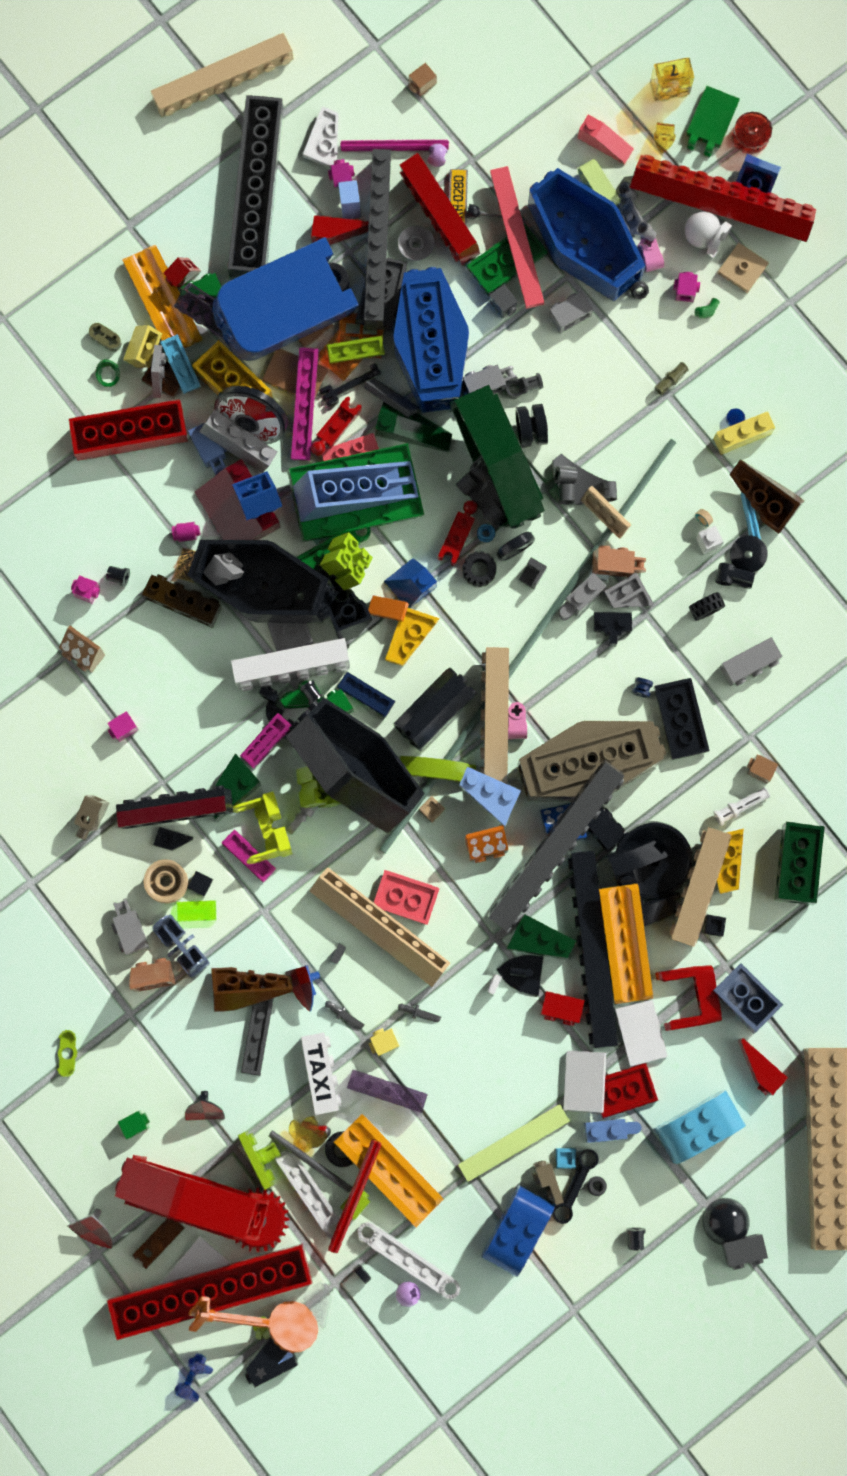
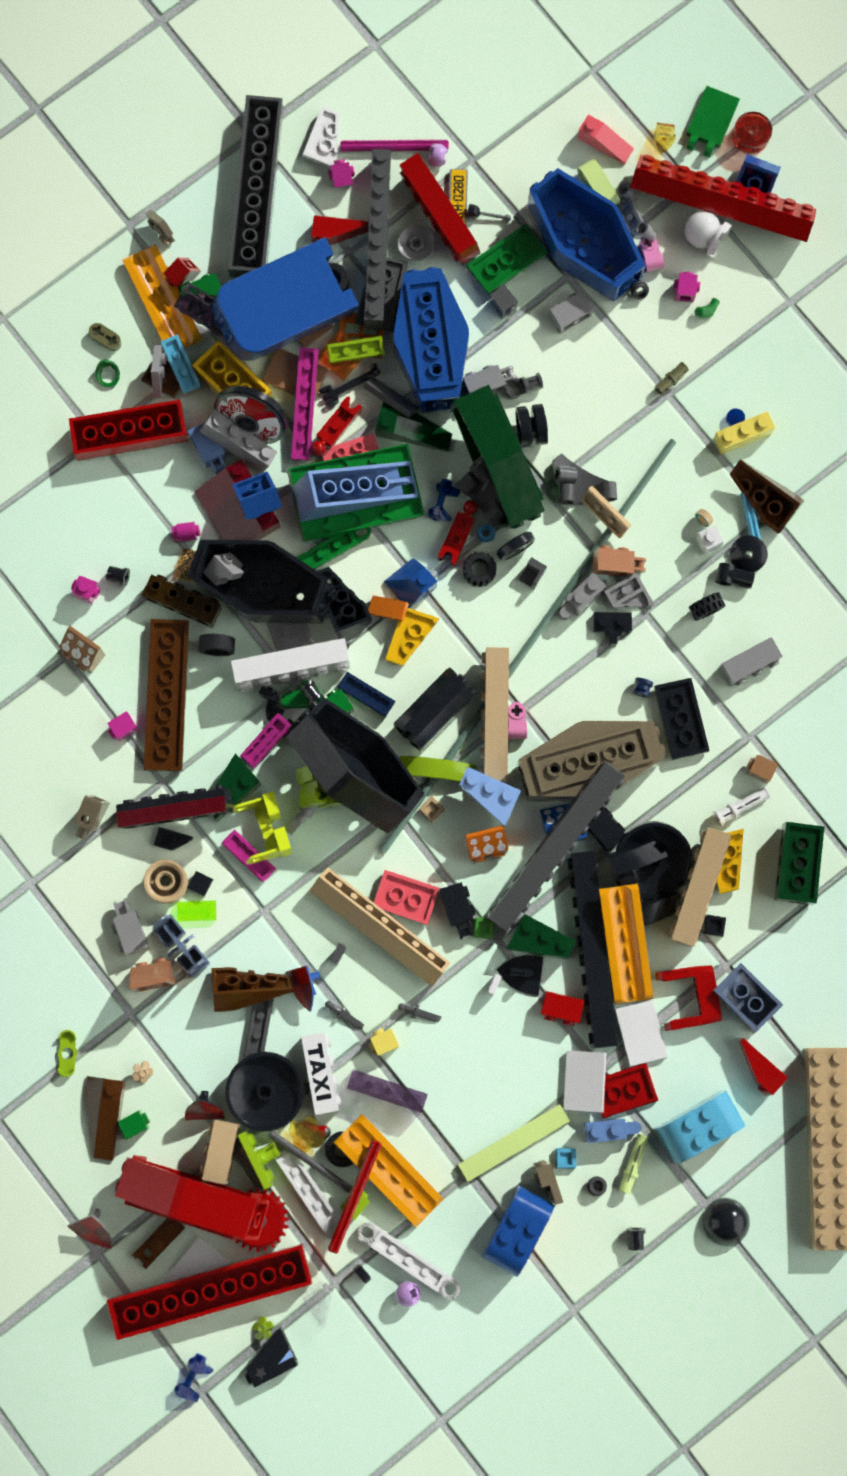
light yellow brick [123,325,162,368] -> none
tan brick [151,32,294,117] -> none
piece [188,1297,318,1353] -> none
lime brick [320,532,373,590] -> none
light blue slope [338,180,361,219] -> none
medium nougat brick [408,62,437,96] -> none
coral tile [490,166,544,309] -> none
black piece [552,1149,599,1224] -> none
clear yellow brick [650,57,695,101] -> none
tan plate [718,242,769,293] -> none
dark grey brick [722,1233,768,1270] -> none
none -> reddish brown wedge [84,1076,126,1161]
none -> tan plant [132,1061,154,1083]
none -> reddish brown plate [143,619,189,772]
none -> dark tan hinge [145,209,175,247]
none -> black tyre [198,634,236,656]
none -> tan brick [200,1119,241,1185]
none -> black dish [225,1051,304,1132]
none -> clear blue piece [428,478,460,522]
none -> black brick [439,882,476,940]
none -> bright green tile [473,917,494,939]
none -> yellowish green pin [619,1134,649,1194]

